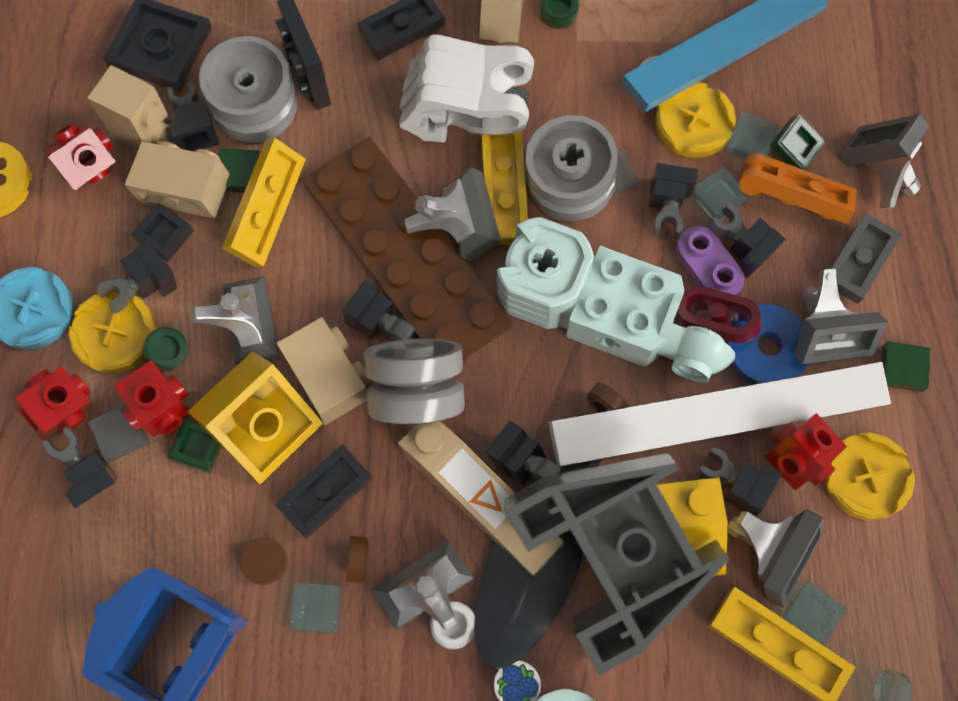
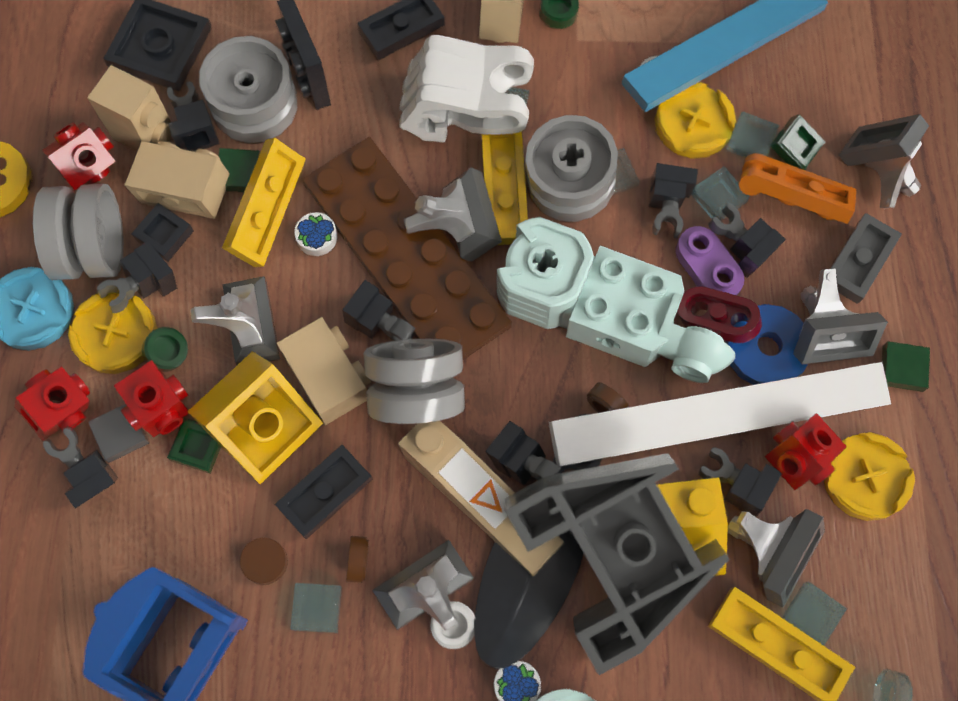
none -> light grey wheel [33,184,124,280]
none -> tile [294,213,337,256]

